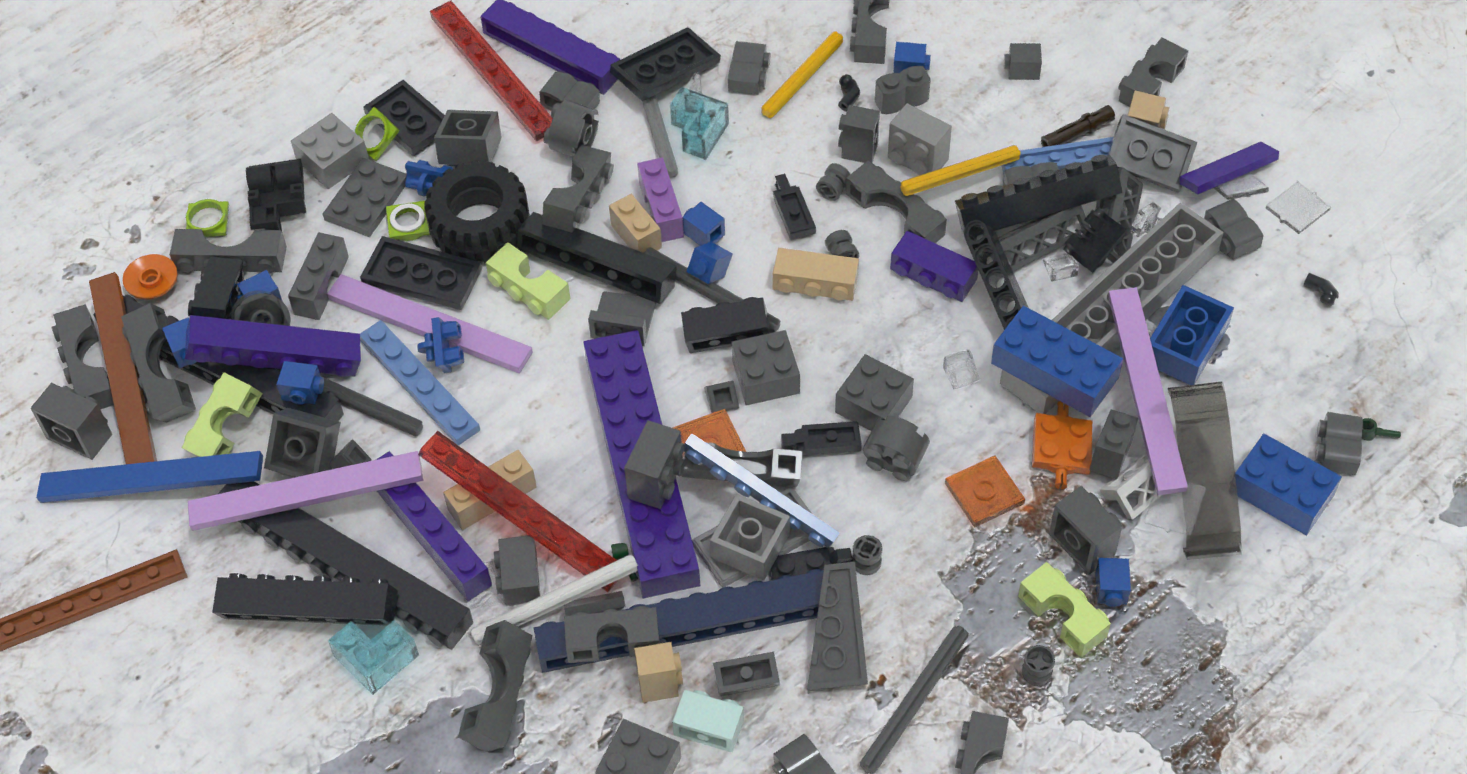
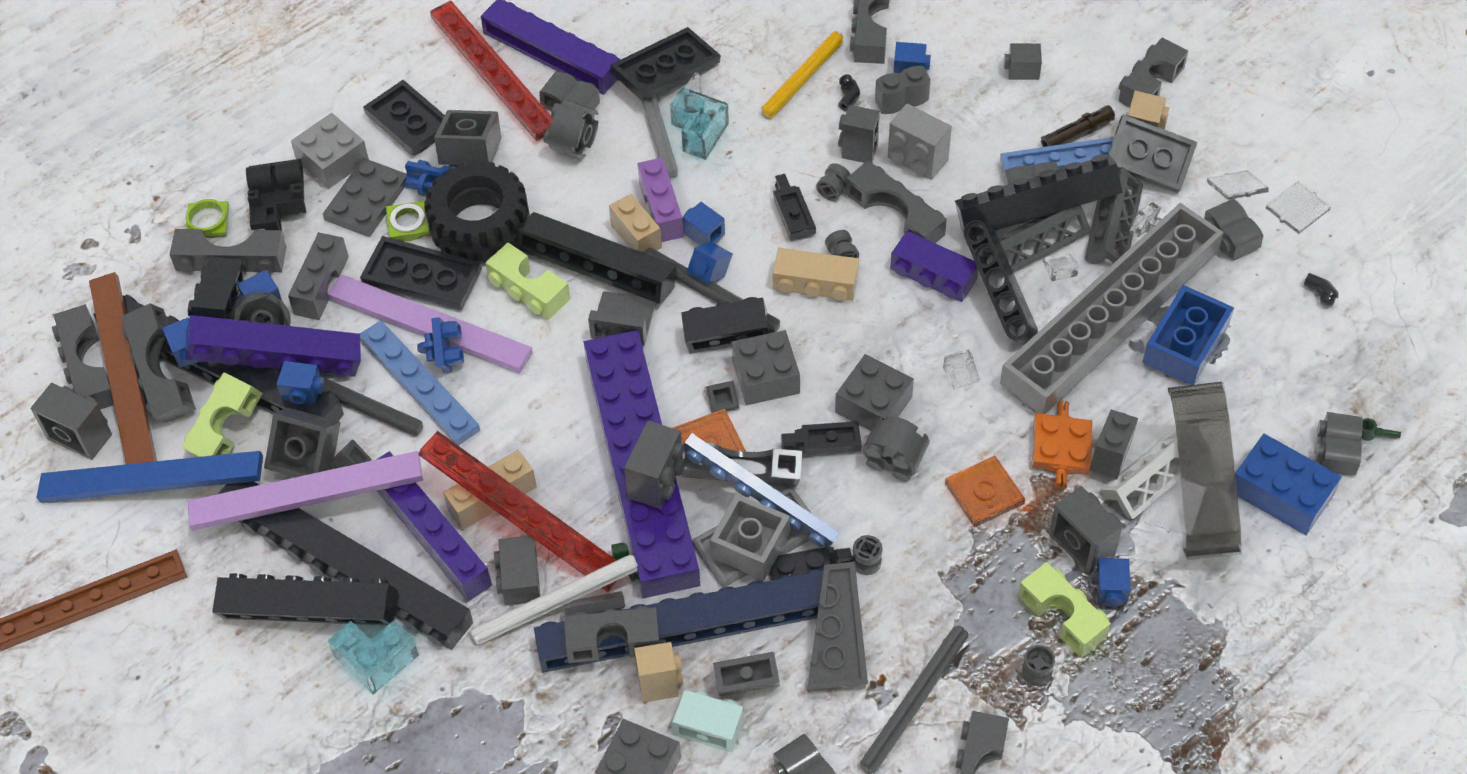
orange dish [123,254,178,300] -> none
lime piece [355,107,400,161] -> none
dark grey arch [458,620,533,752] -> none
dark grey arch [542,145,614,233] -> none
dark grey brick [728,41,771,95] -> none
yellow axle [900,145,1021,196] -> none
blue brick [991,305,1124,417] -> none
black hinge [1063,207,1129,273] -> none
lavender tile [1108,287,1188,495] -> none
dark purple tile [1180,142,1279,195] -> none

